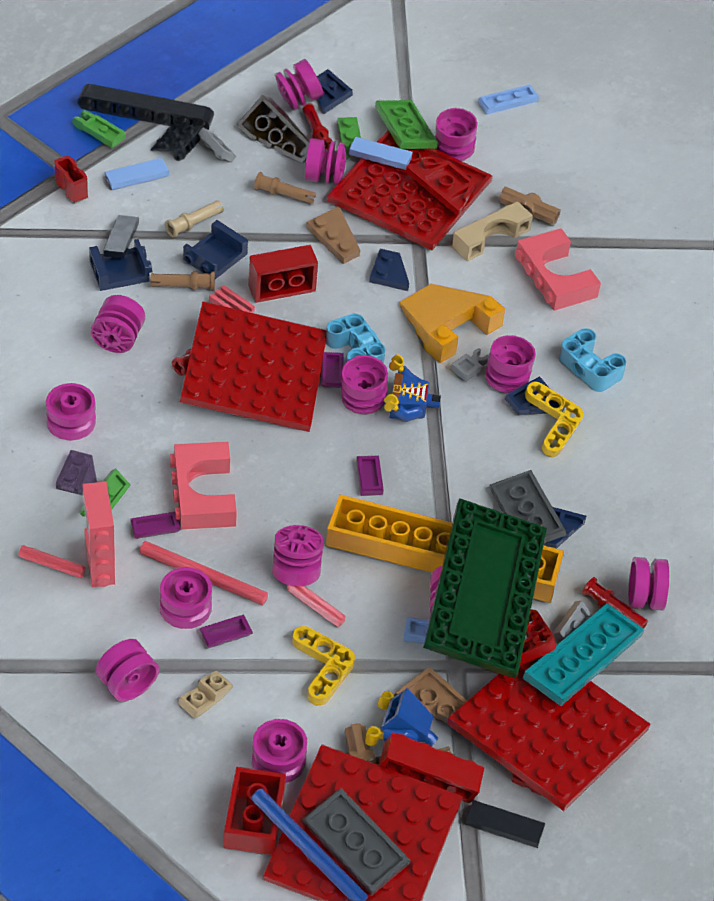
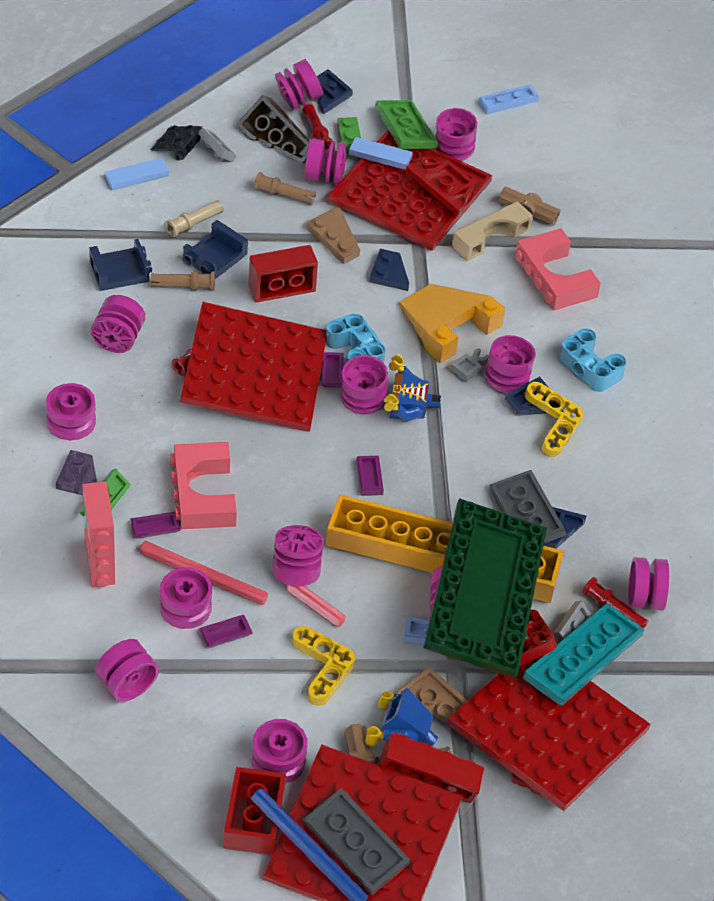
coral axle [18,545,86,578] -> none
red brick [54,155,88,203] -> none
bright green hinge [72,110,126,148] -> none
black beam [77,84,215,132] -> none
tile [103,215,139,258] -> none
tan slope [178,670,233,719] -> none
coral tile [209,285,255,313] -> none
black tile [465,800,545,848] -> none

